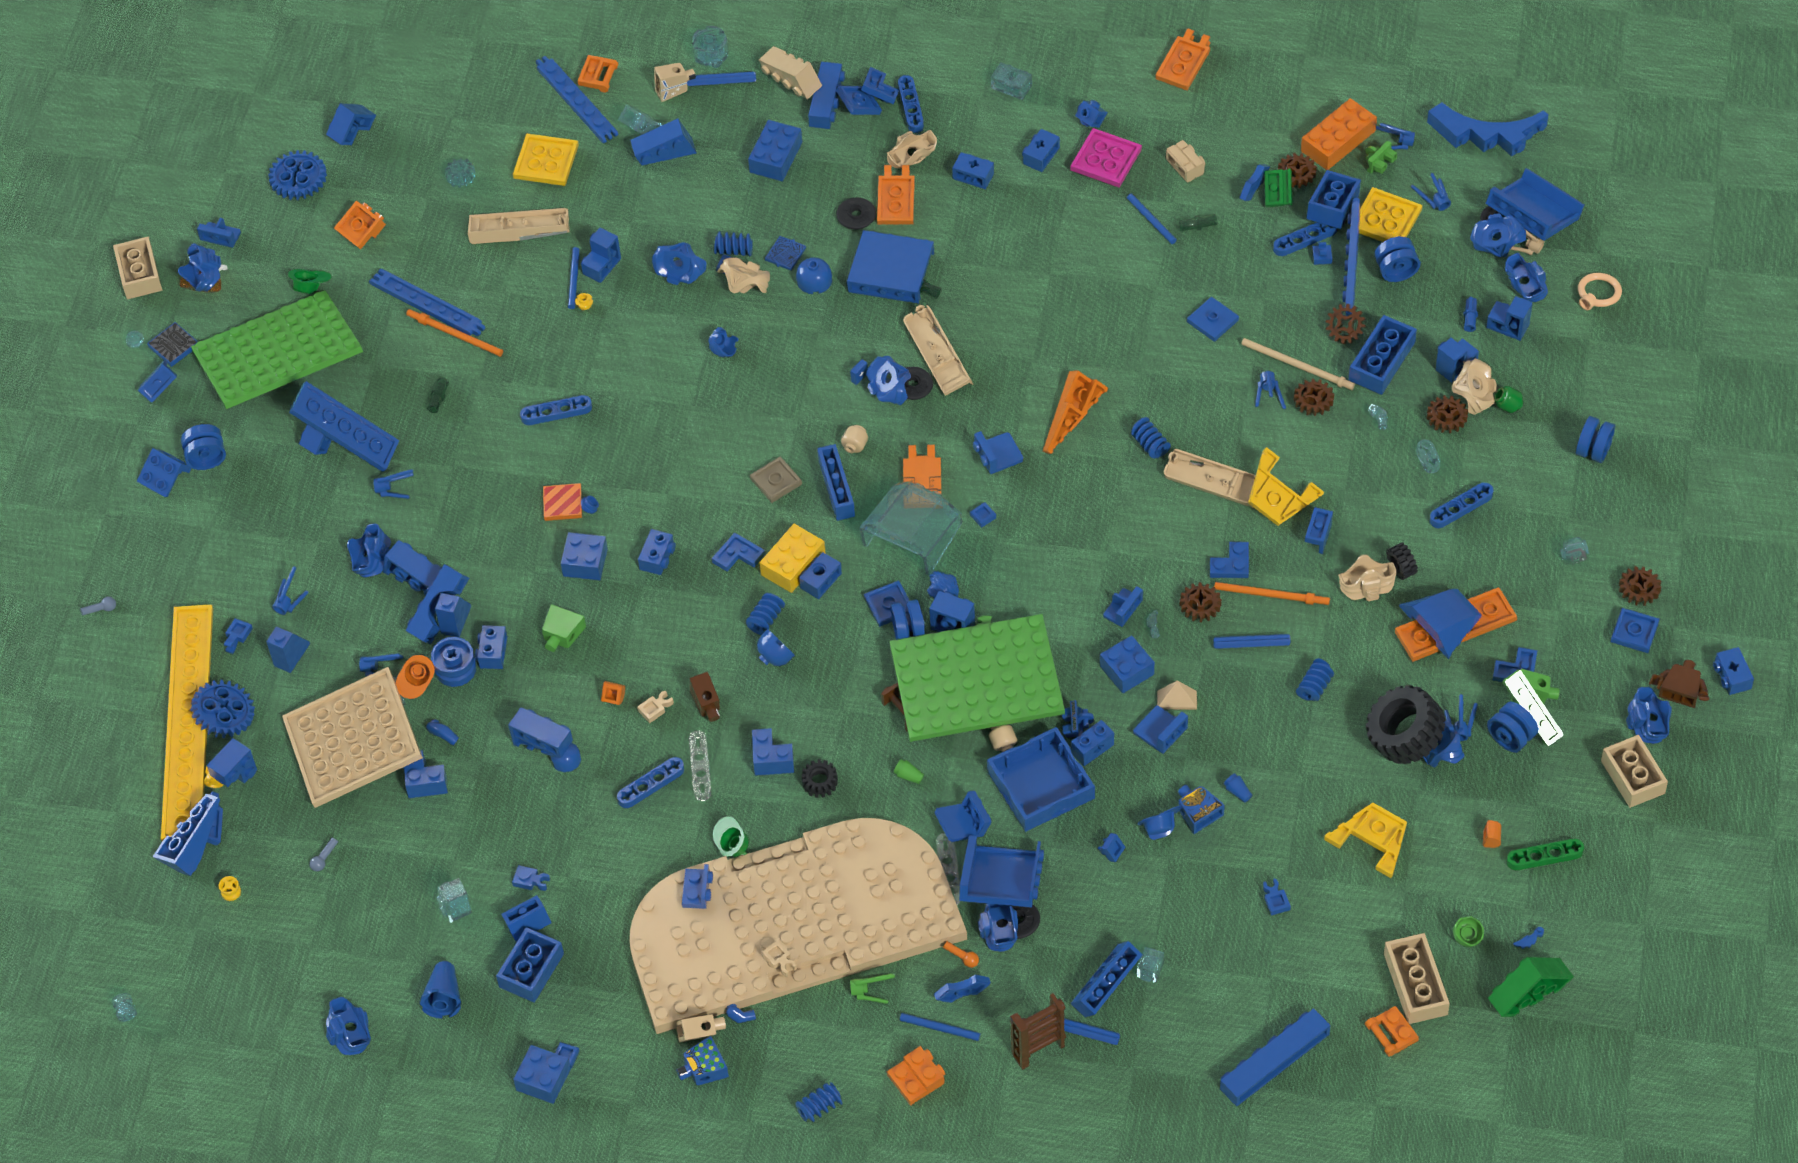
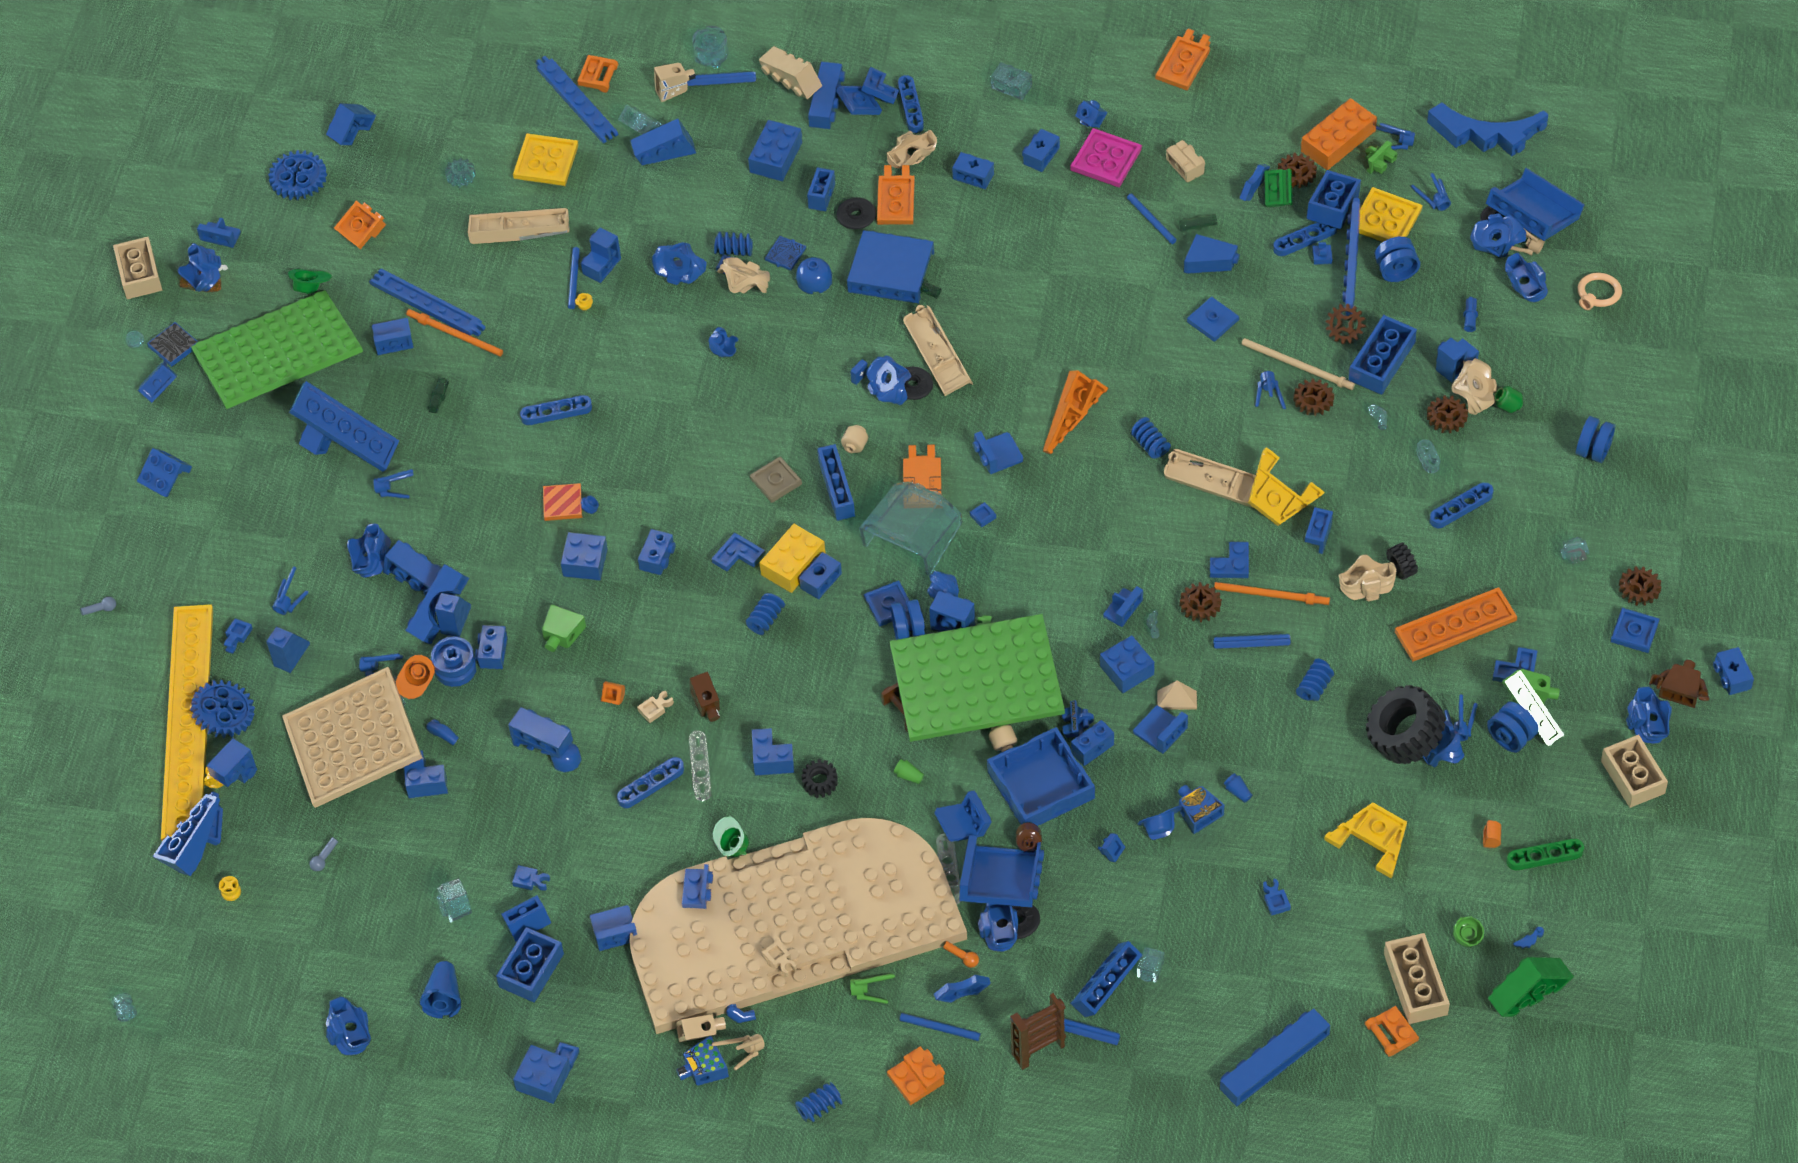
blue wheel [181,424,226,470] -> none
blue cylinder [757,629,795,666] -> none
blue wedge [1399,589,1482,659] -> none
blue brick [1486,296,1533,341] -> none
none -> blue bracket [372,318,414,355]
none -> blue bracket [590,905,637,951]
none -> tan plant [712,1034,765,1070]
none -> blue brick [807,167,835,212]
none -> reddish brown head [1016,822,1042,852]
none -> blue slope [1184,234,1240,273]

